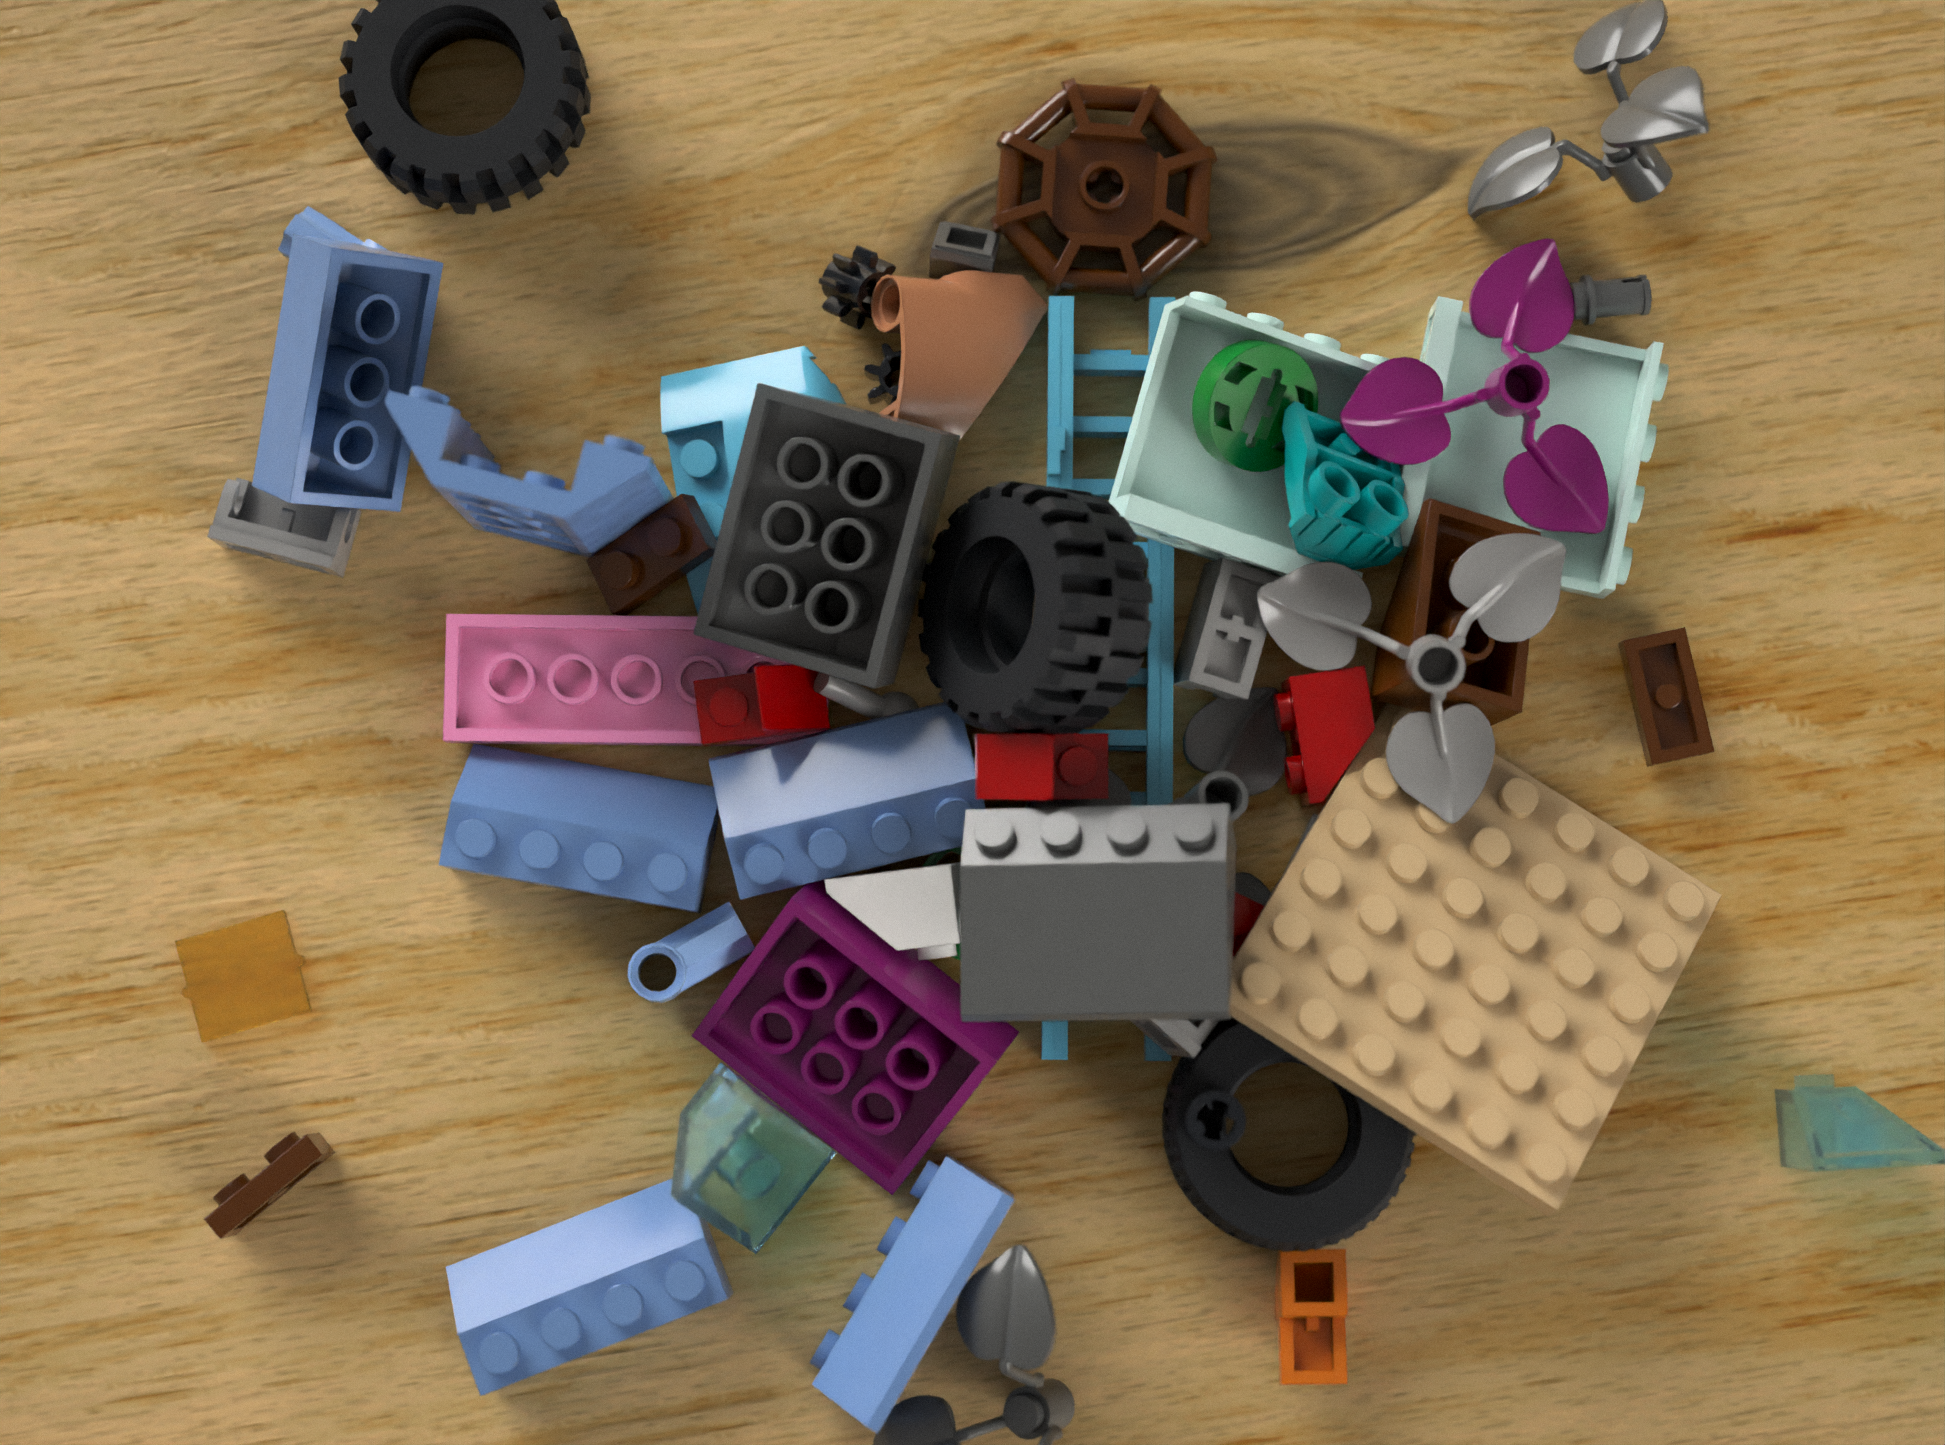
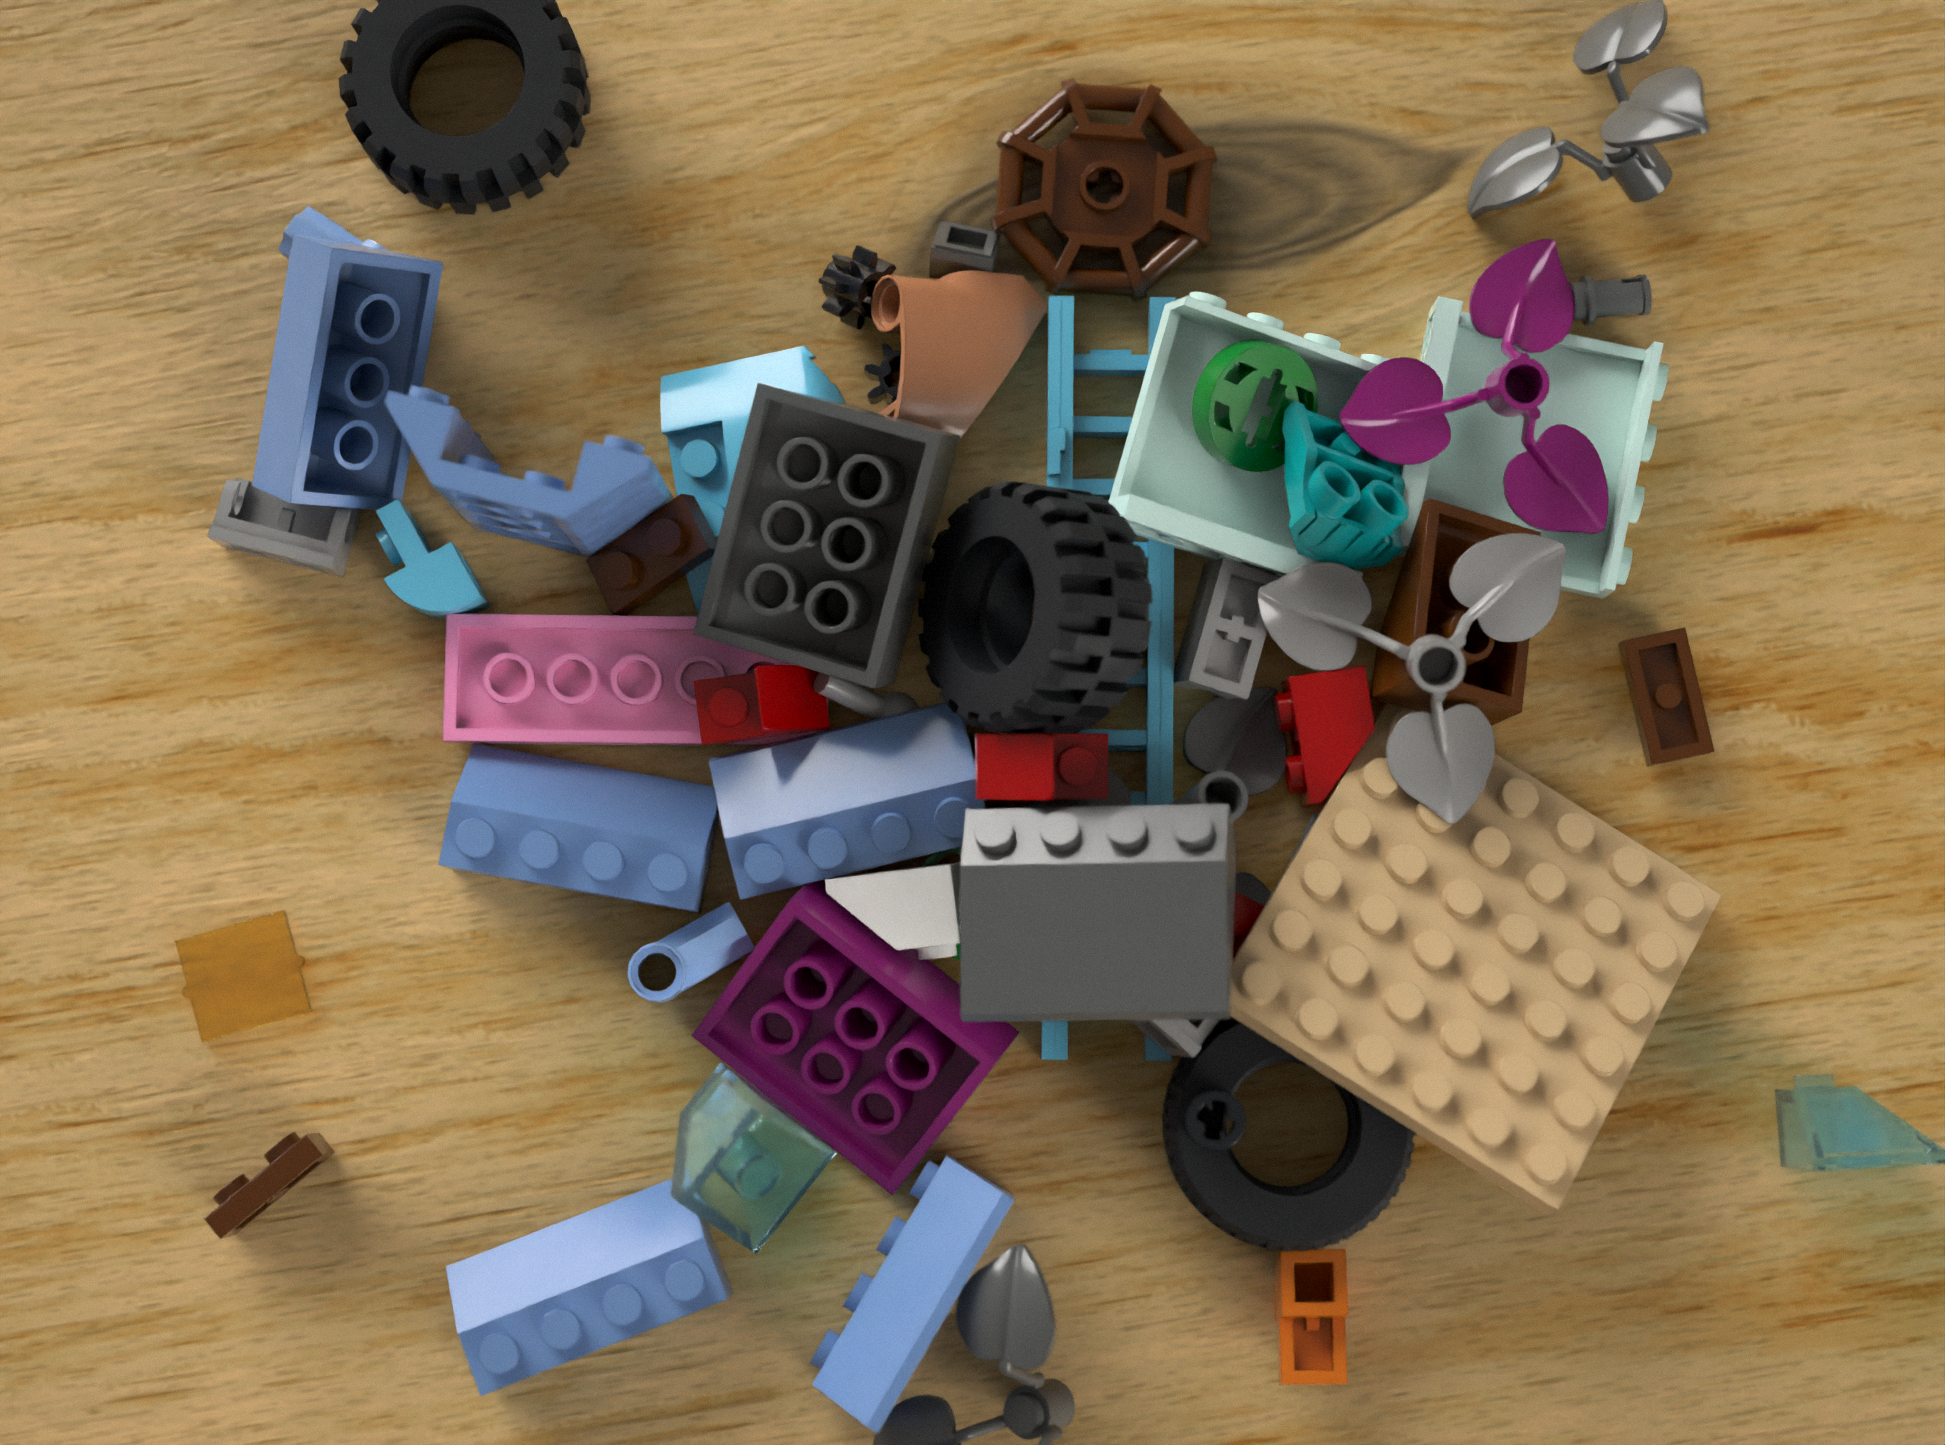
none -> medium azure brick [376,499,491,620]

